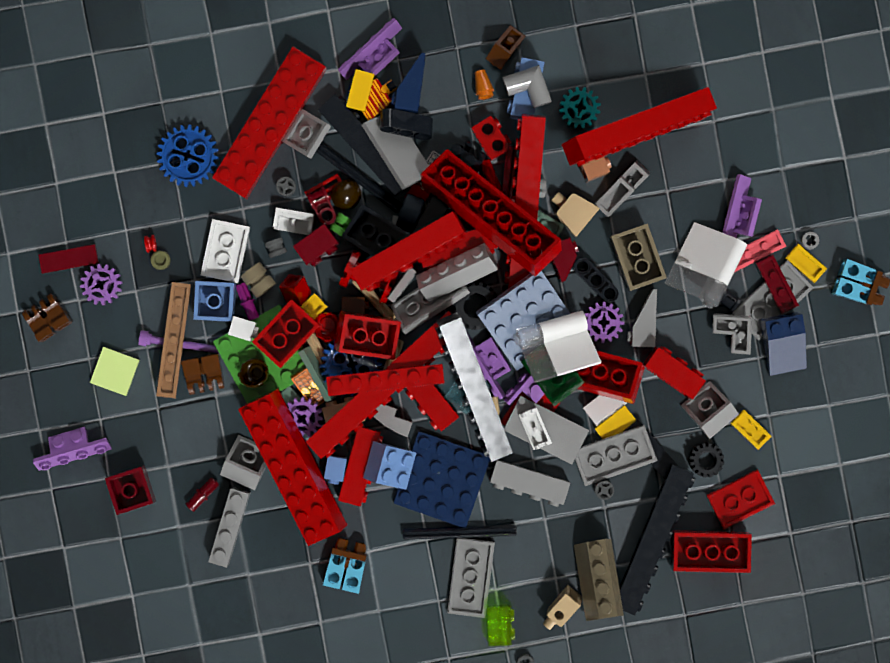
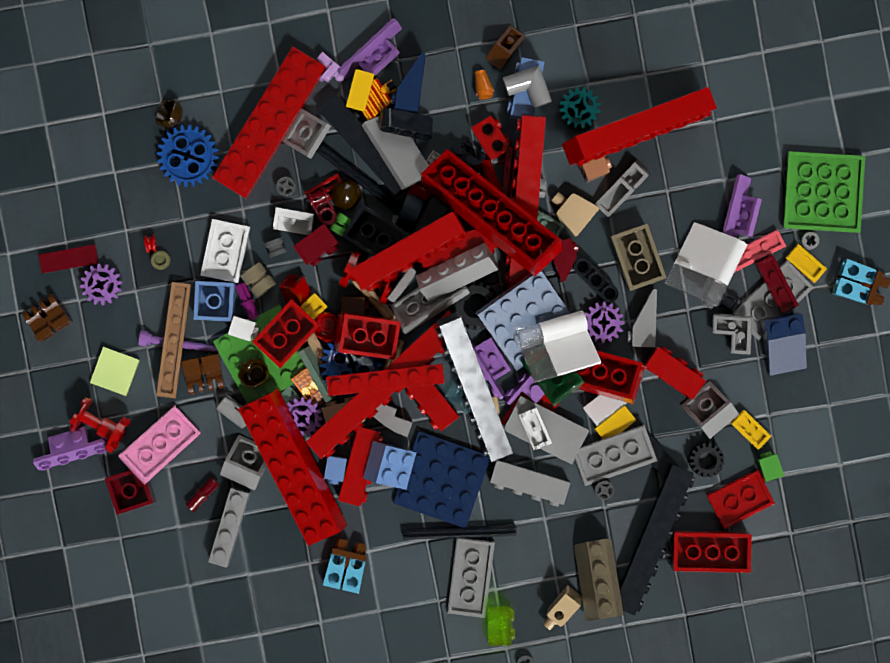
none -> red piece [70,397,131,454]
none -> bright pink tile [118,405,201,485]
none -> dark brown hair [156,99,183,128]
none -> light grey arm [216,395,246,428]
none -> lavender piece [316,52,344,82]
none -> bright green brick [756,451,784,482]
none -> bright green plate [783,151,865,233]

